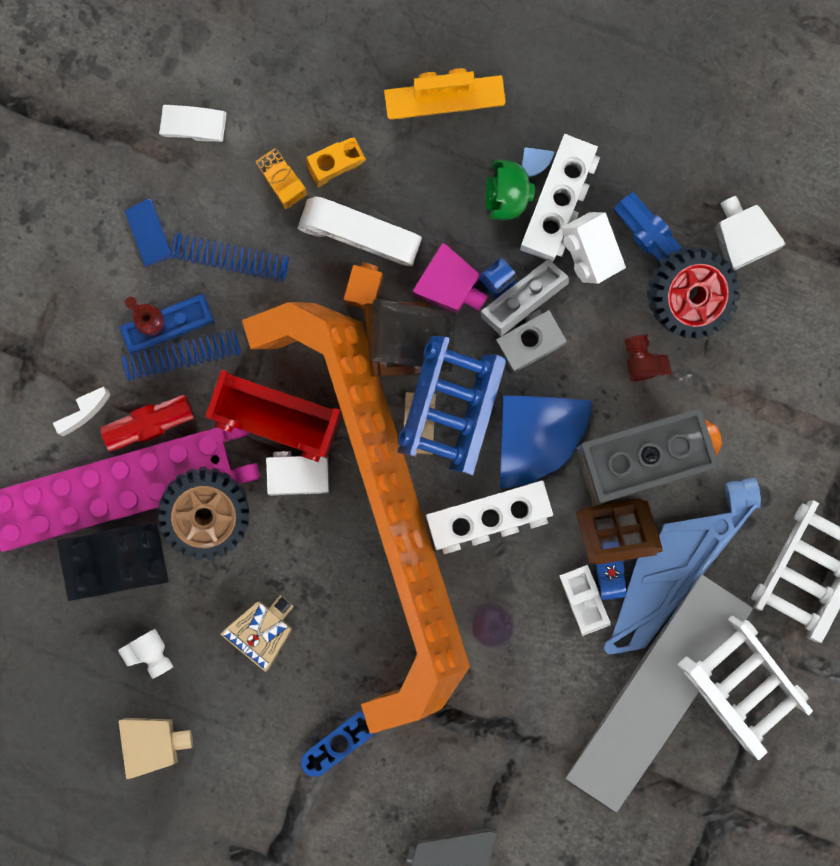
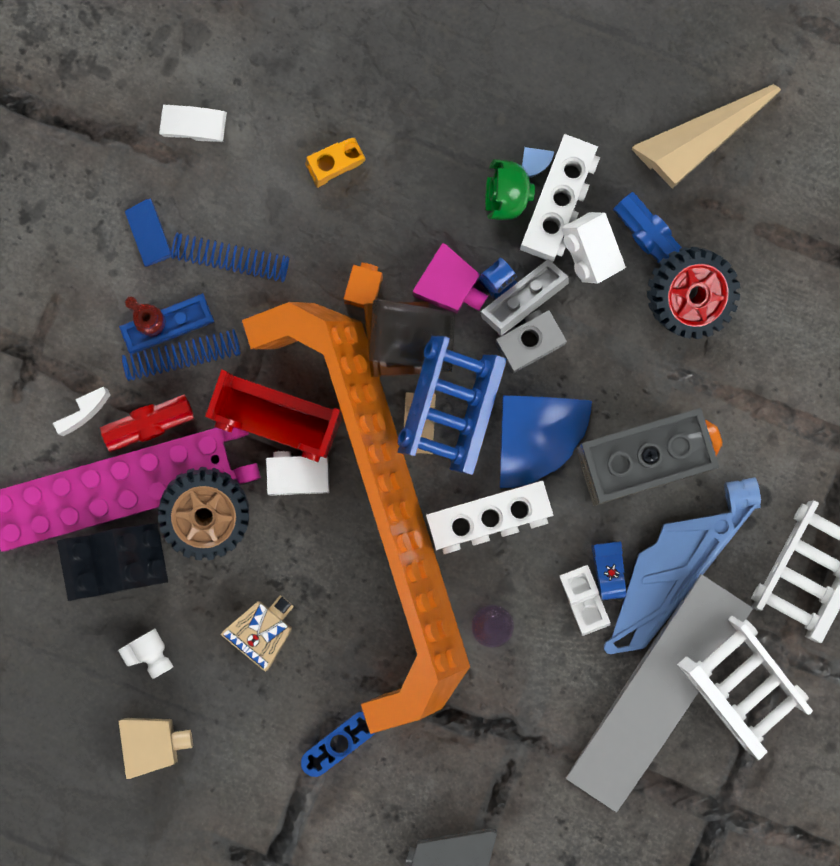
light orange leg [255,148,308,210] -> none
white beam [297,197,422,266] -> none
light orange bracket [384,68,506,120] -> none
reddish brown piece [576,499,663,565] -> none
clear red piece [624,334,672,382] -> none
white torso [715,196,785,270] -> none
none -> tan wedge [632,84,781,189]

